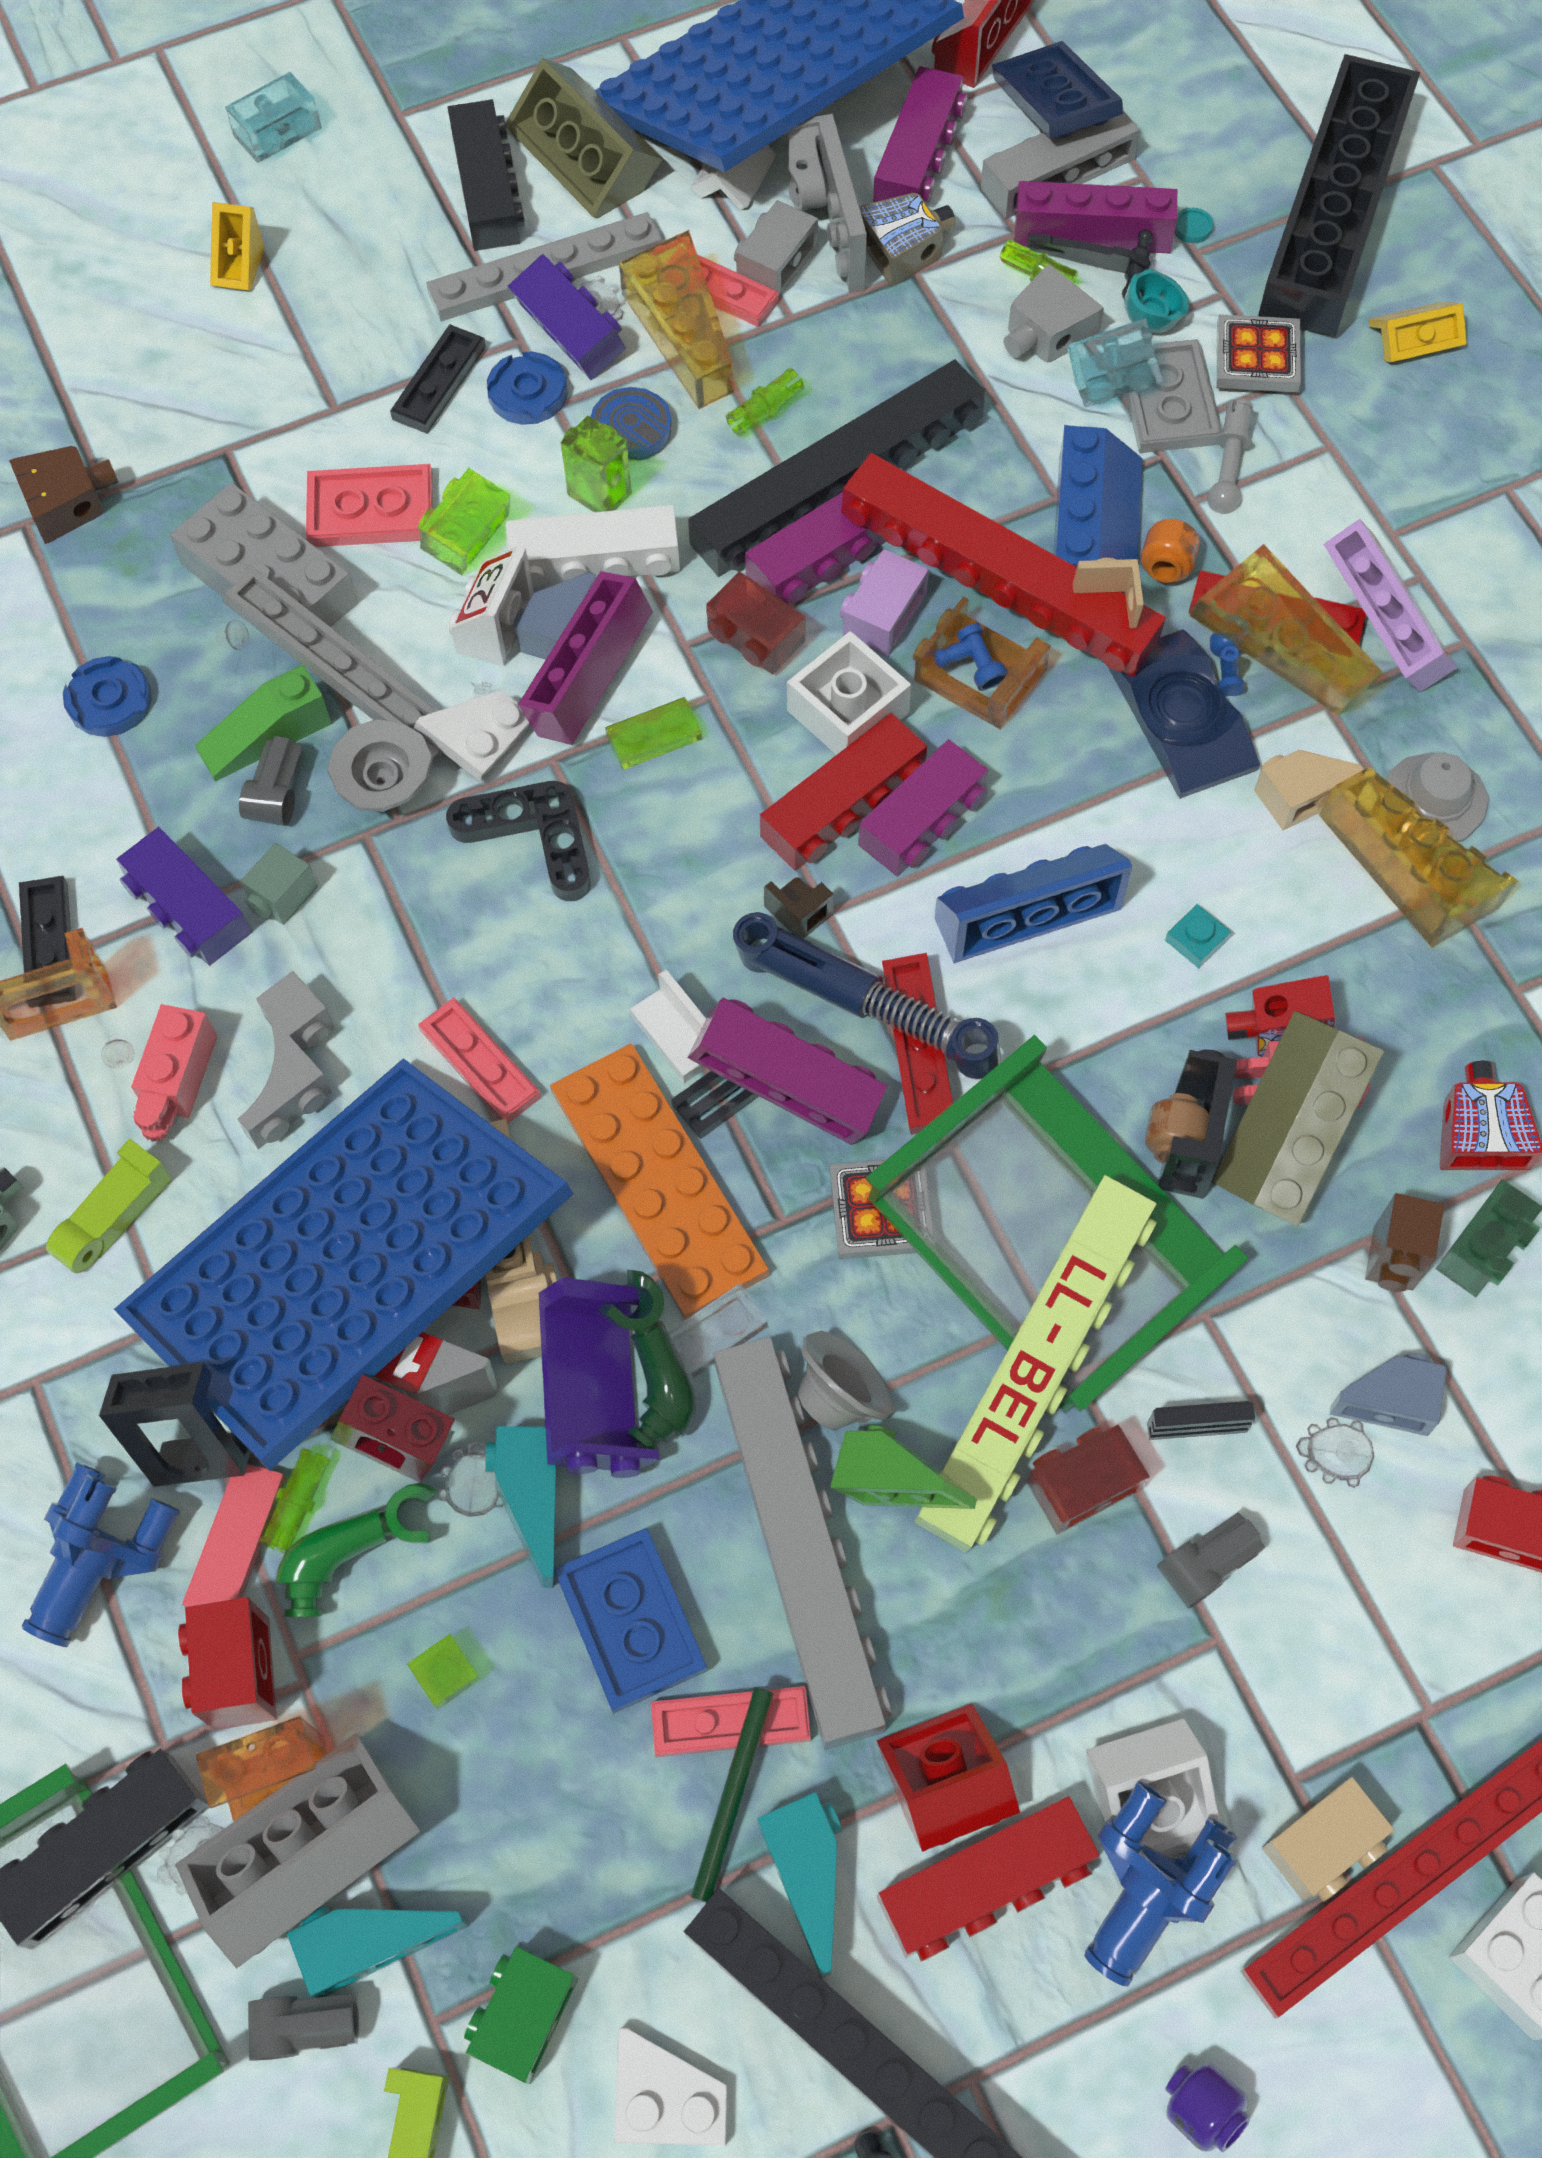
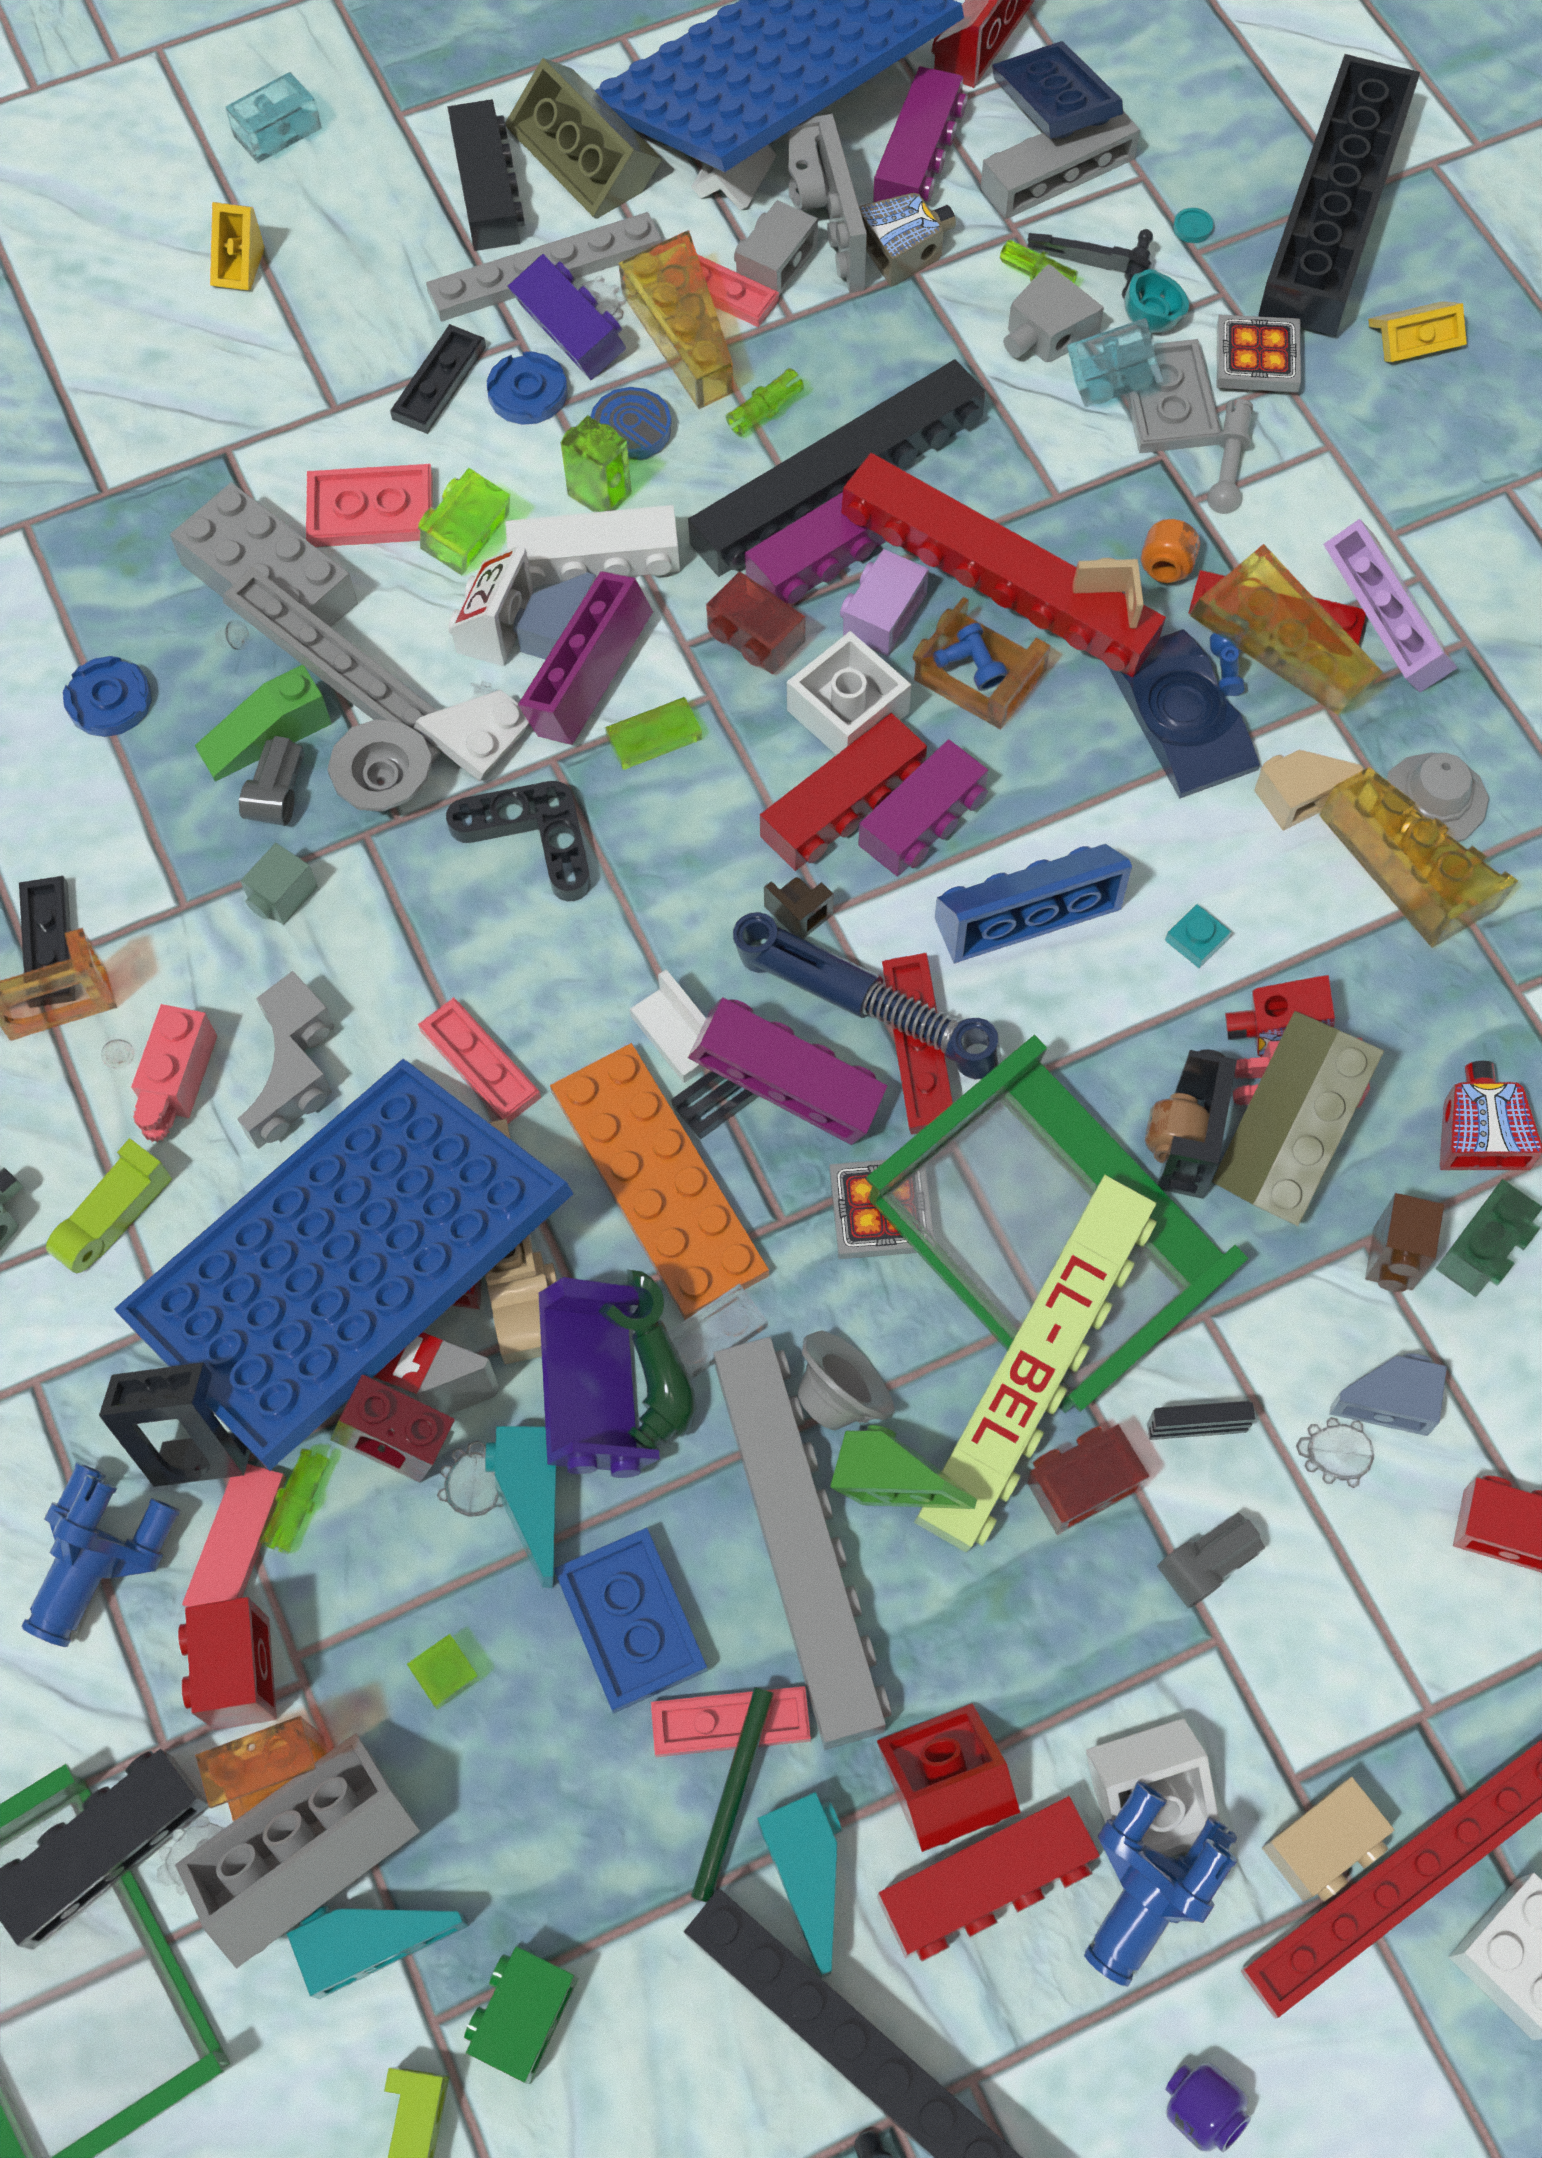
reddish brown torso [9,446,119,544] -> none
dark purple brick [116,826,252,966] -> none
dark grey piece [248,1993,359,2061] -> none
green piece [276,1483,437,1617] -> none
white wing [614,2028,727,2145] -> none
magenta brick [1013,181,1178,254] -> none
blue slope [1053,425,1142,594] -> none

